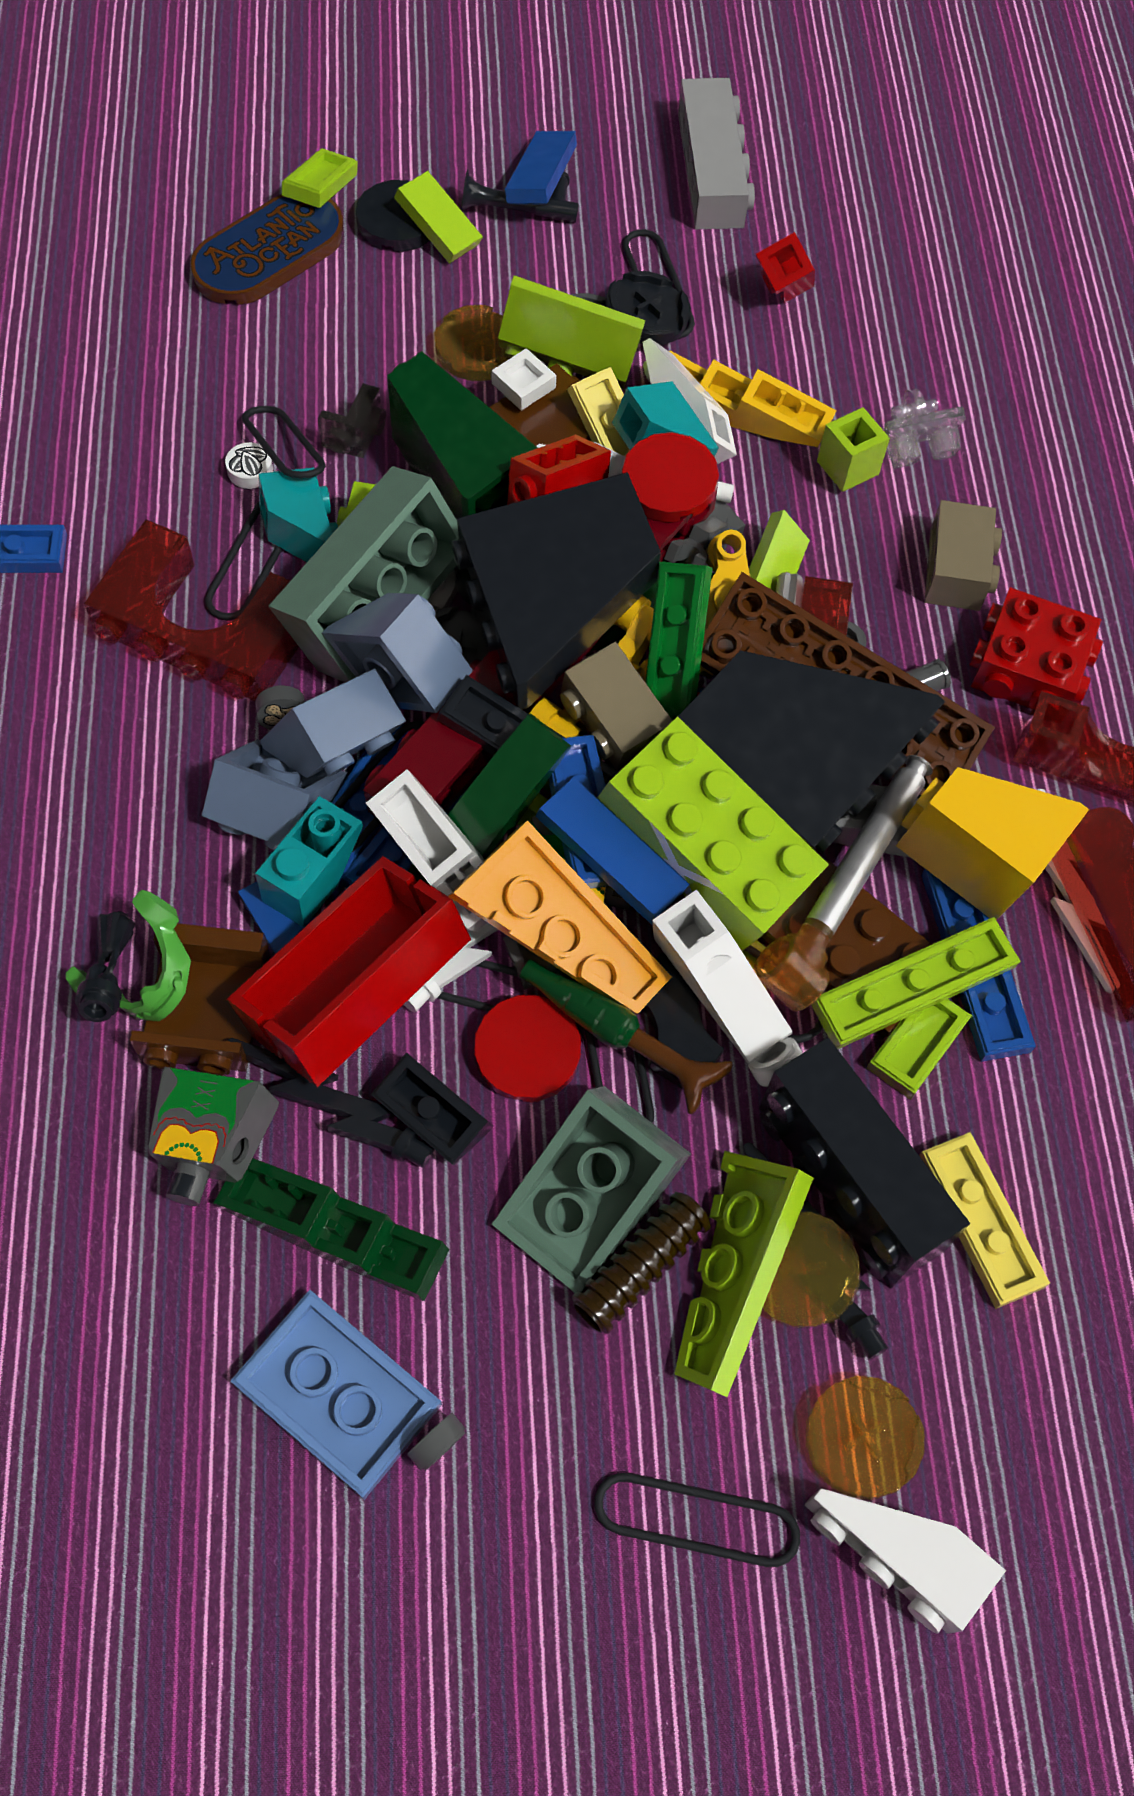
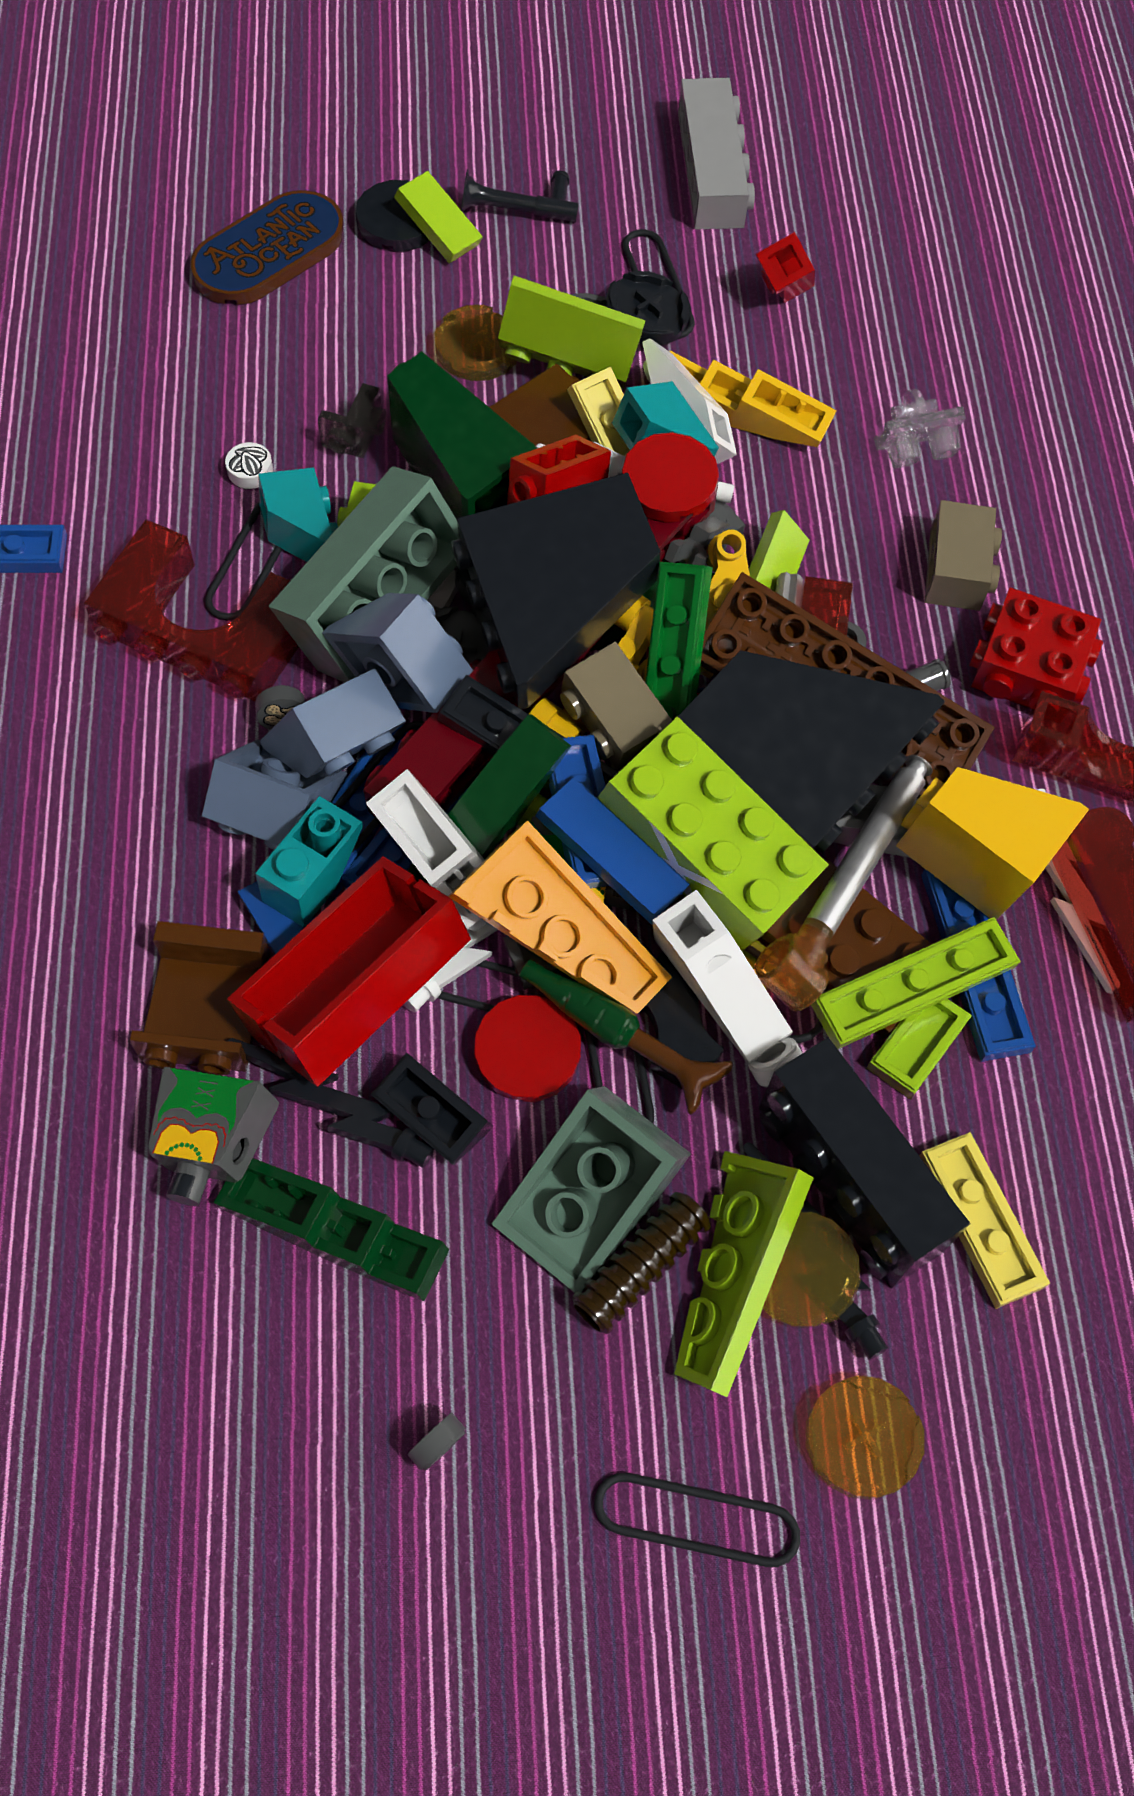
bright green helmet [65,890,191,1021] -> none
black piece [75,911,135,1022] -> none
medium blue tile [230,1290,442,1500] -> none
black piece [242,406,326,479] -> none
lime tile [282,148,358,208] -> none
white plate [492,348,556,411] -> none
blue tile [505,131,577,205] -> none
white slope [805,1488,1006,1634] -> none
lime brick [817,407,890,492] -> none

